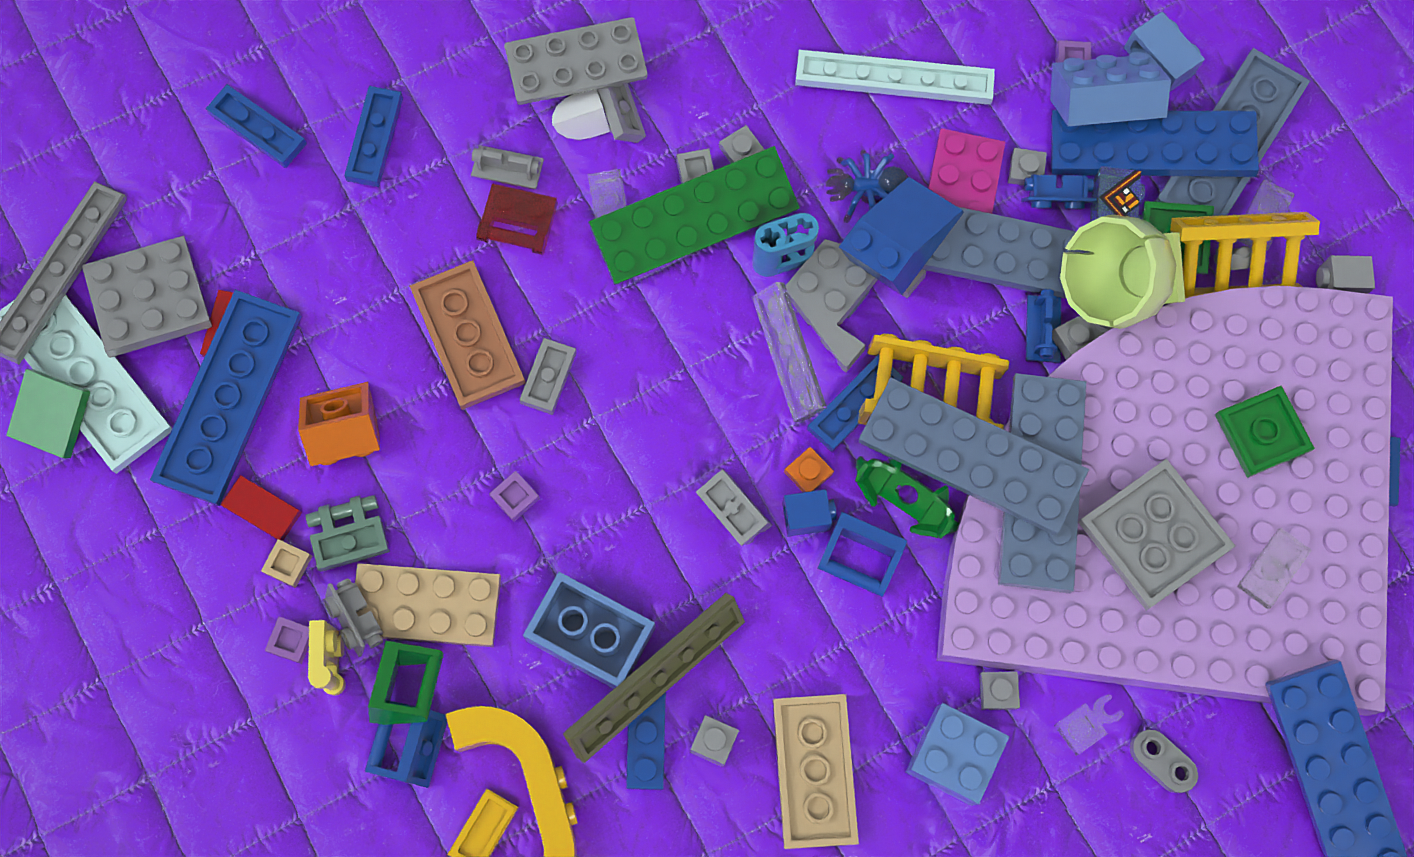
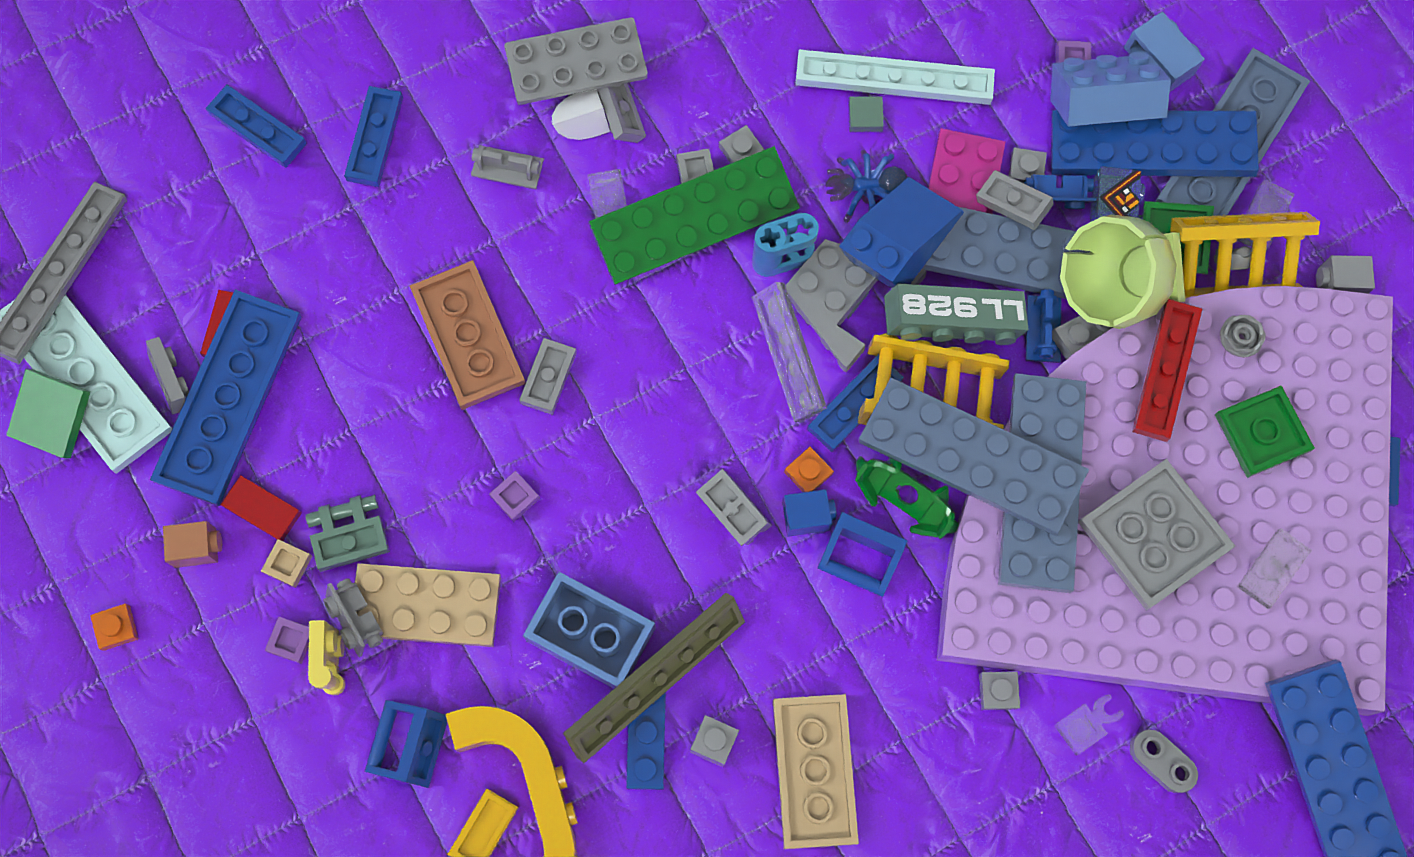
light grey plate [82,236,212,358] -> none
orange slope [298,382,380,467] -> none
green tile [368,641,444,725] -> none
clear red plate [476,184,558,255] -> none
medium blue brick [906,703,1010,806] -> none
none -> orange plate [90,603,139,651]
none -> light grey plate [146,337,189,415]
none -> nougat brick [163,521,222,568]
none -> sand green tile [849,97,884,132]
none -> sand green brick [884,284,1029,345]
none -> light grey plate [976,170,1054,230]
none -> red plate [1132,299,1202,442]
none -> light grey plate [1220,315,1266,358]

